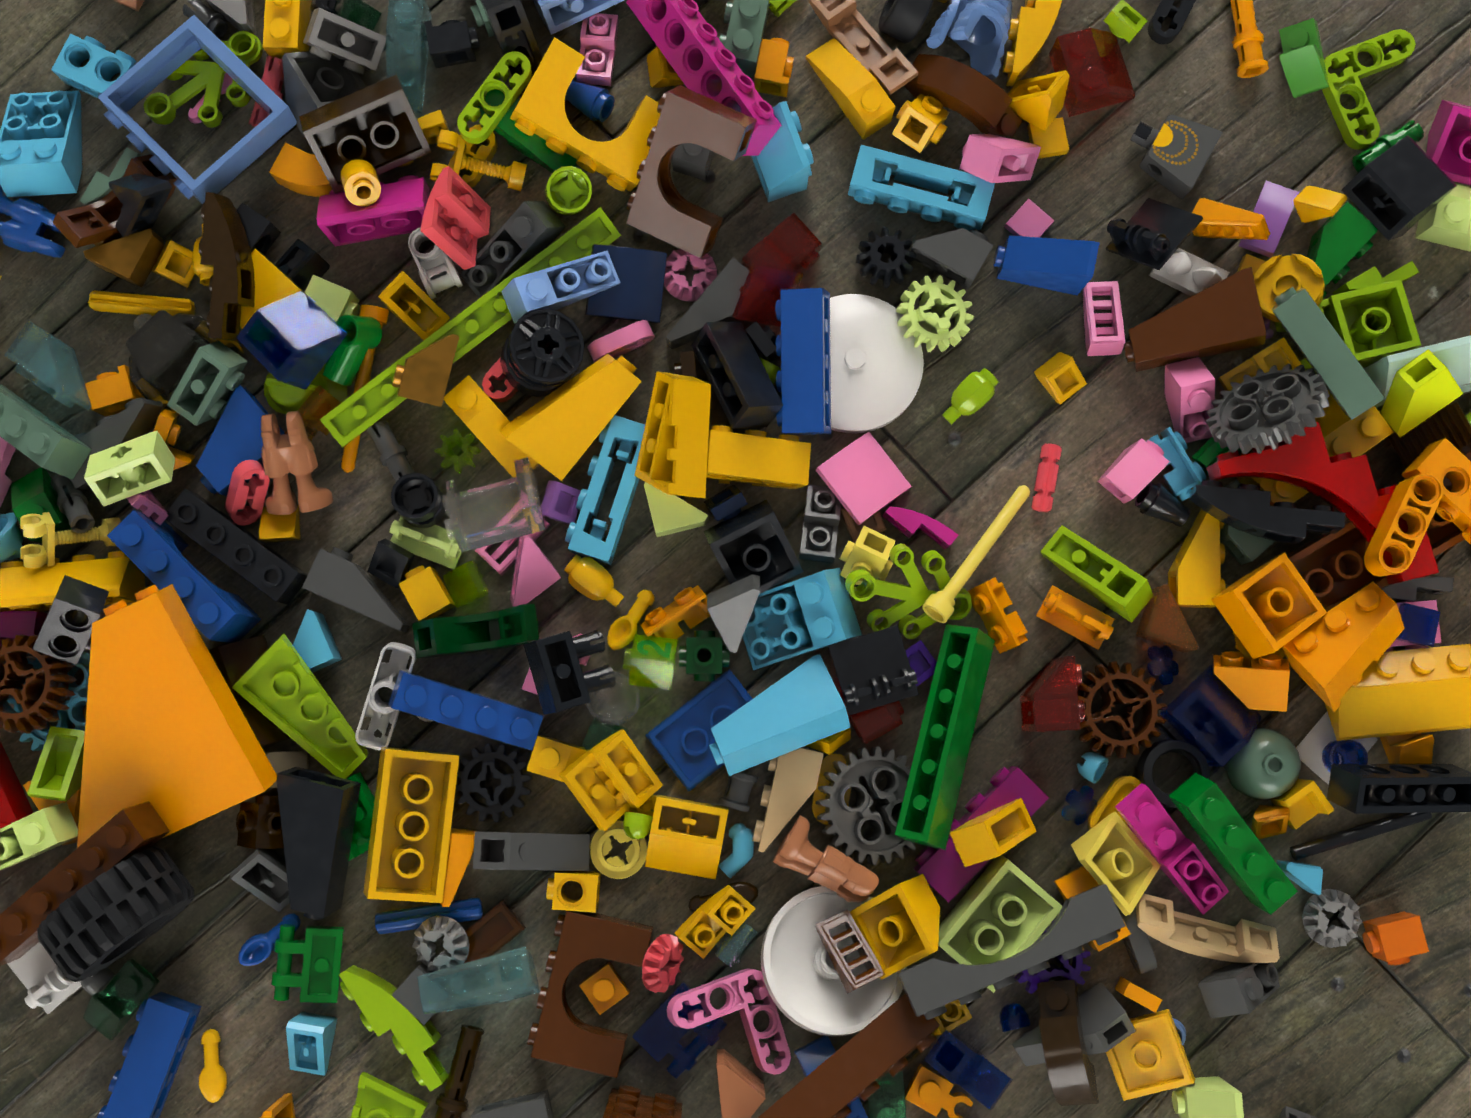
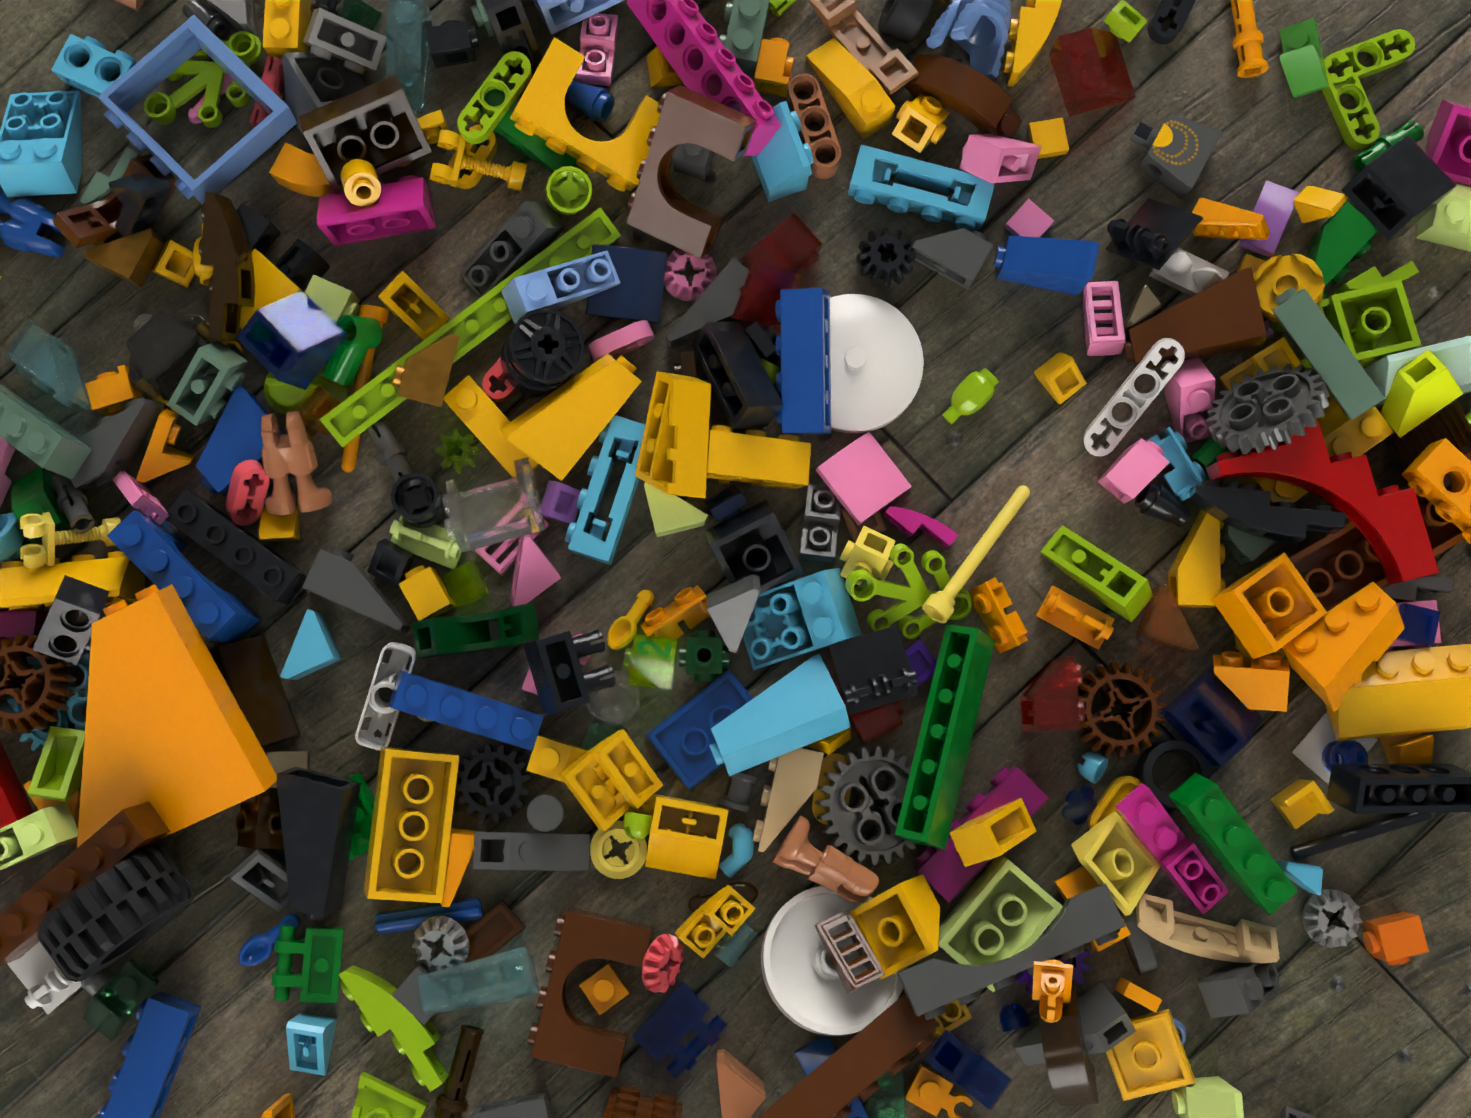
yellowish green brick [84,430,175,507] -> none
yellow axle [88,290,195,319] -> none
yellow piece [199,1029,227,1103] -> none
lime wing [232,633,369,779] -> none
white piece [408,227,463,299] -> none
coral slope [420,166,491,270] -> none
yellow brick [546,871,601,913] -> none
yellow plant [563,554,625,607] -> none
bright pink beam [667,969,791,1075] -> none
yellowish green gear [896,275,974,352] -> none
yellow slope [1008,70,1070,131] -> none
coral axle [1031,443,1062,513] -> none
clear blue plant [1147,645,1179,685] -> none
sand green cylinder [1223,728,1301,800] -> none
light orange slope [1251,805,1290,839] -> none
light orange beam [1364,473,1443,577] -> none
none -> dark grey pin [527,795,564,832]
none -> nougat beam [787,73,841,179]
none -> light orange hinge [1032,960,1073,1023]
none -> white beam [1083,338,1185,456]
none -> dark tan slope [1123,284,1161,332]

